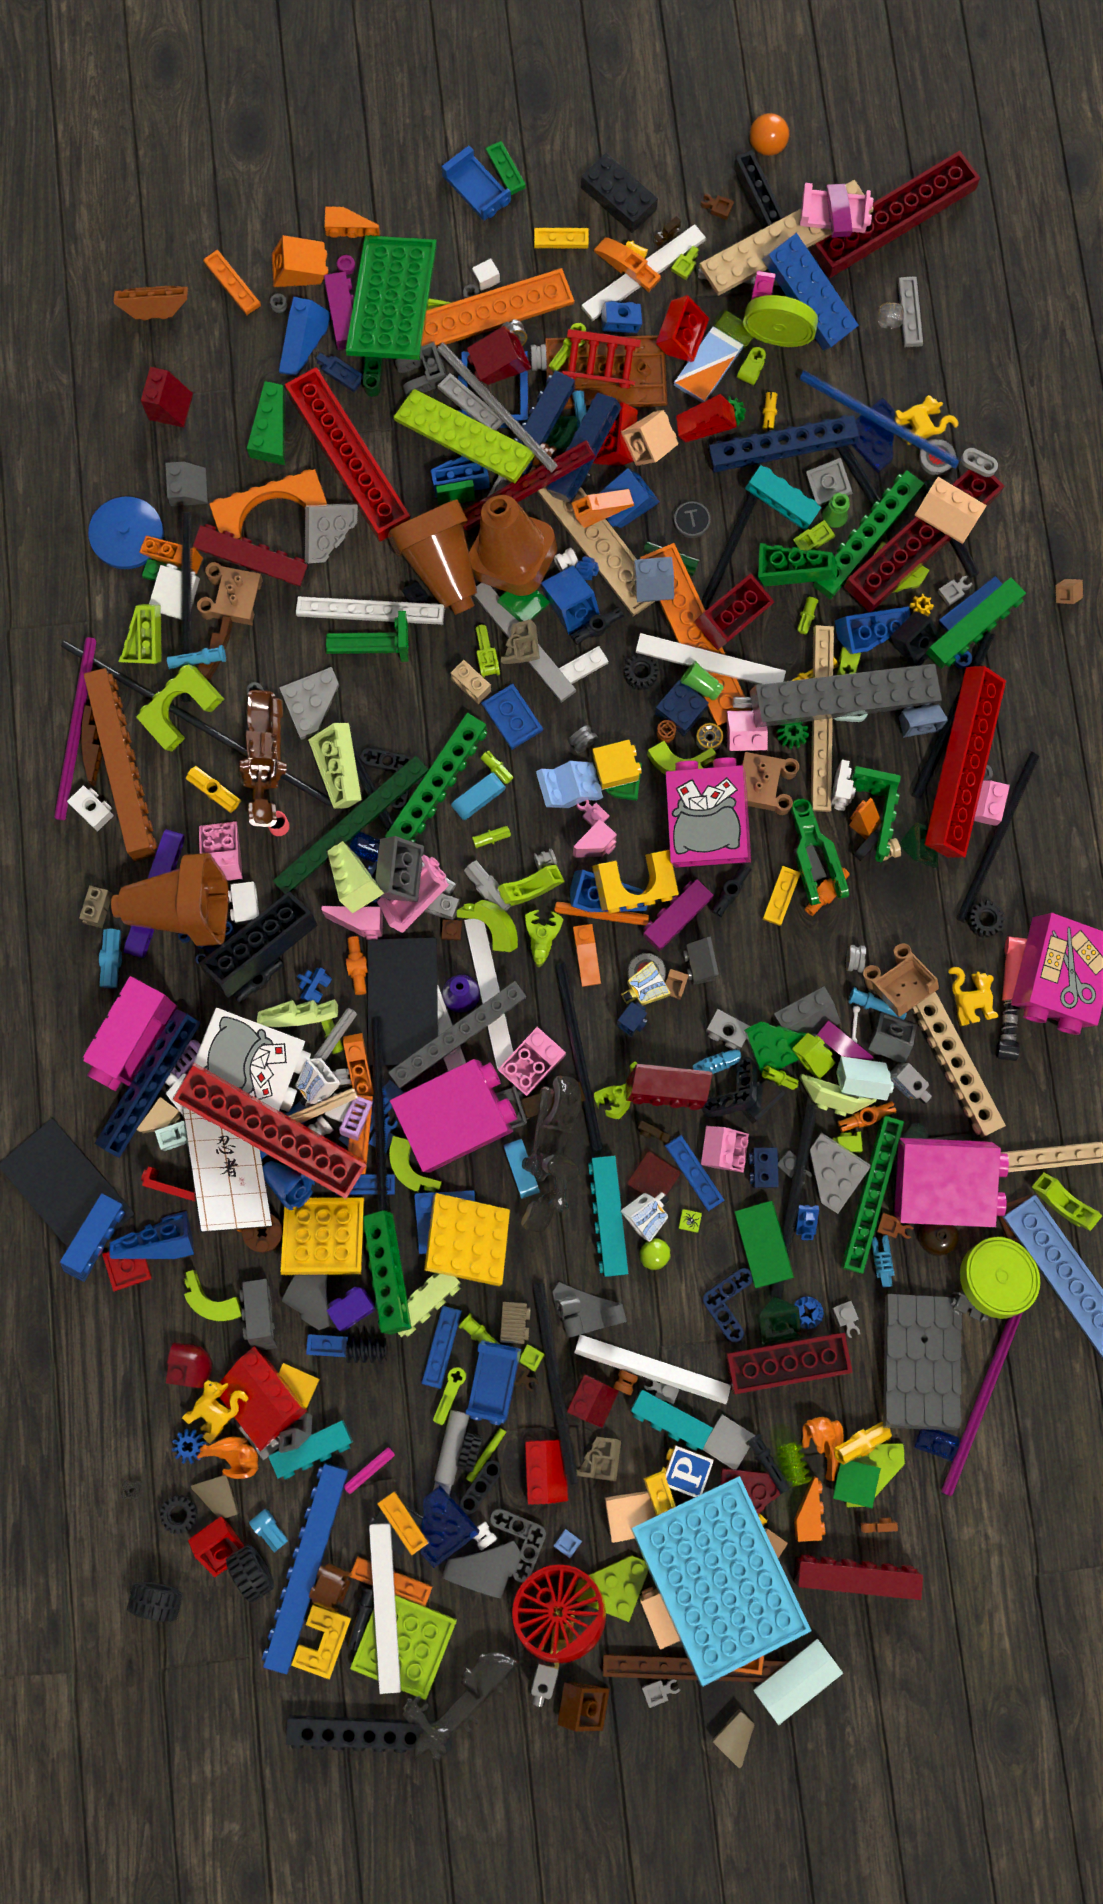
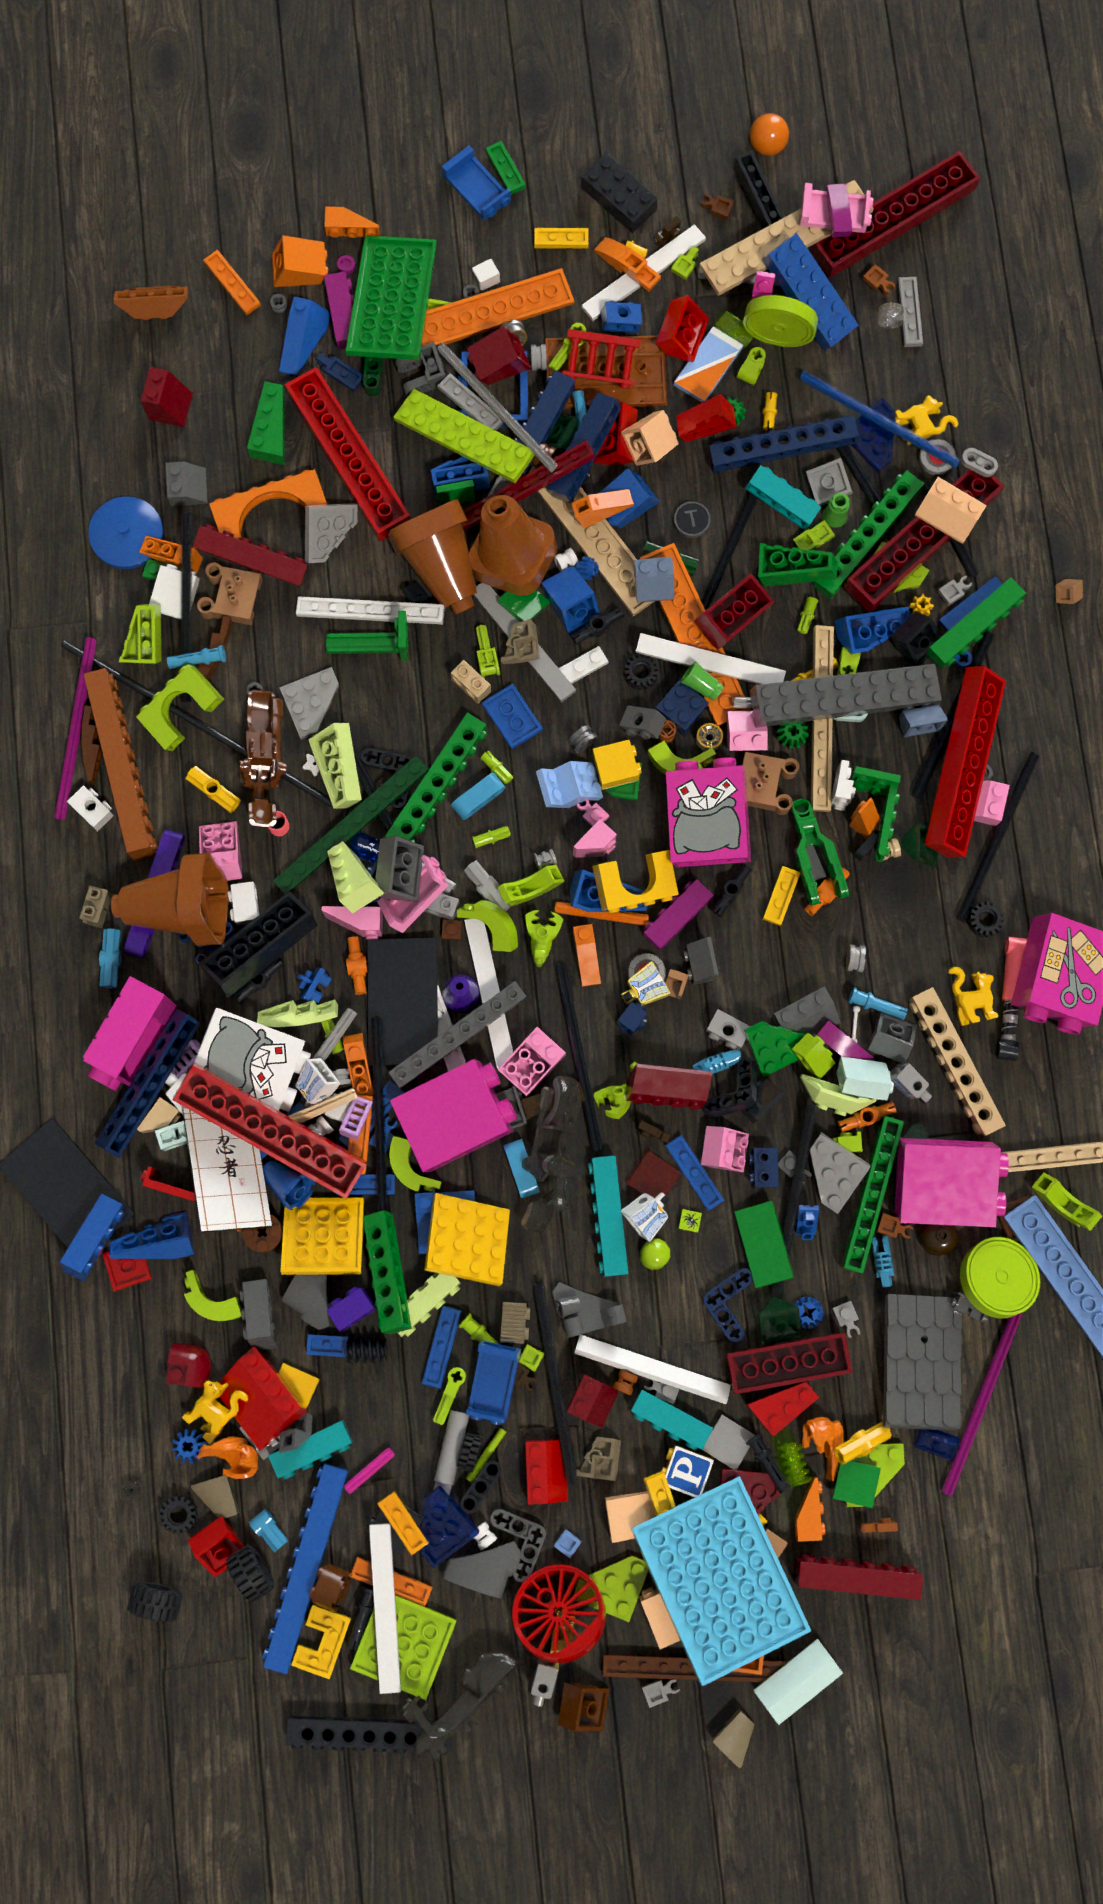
lime axle [762,1066,799,1090] -> none
medium nougat piece [863,943,939,1017] -> none
none -> white plate [303,754,320,776]
none -> dark grey brick [619,706,666,739]
none -> red wedge [745,1382,819,1436]
none -> dark orange plate [862,264,895,296]

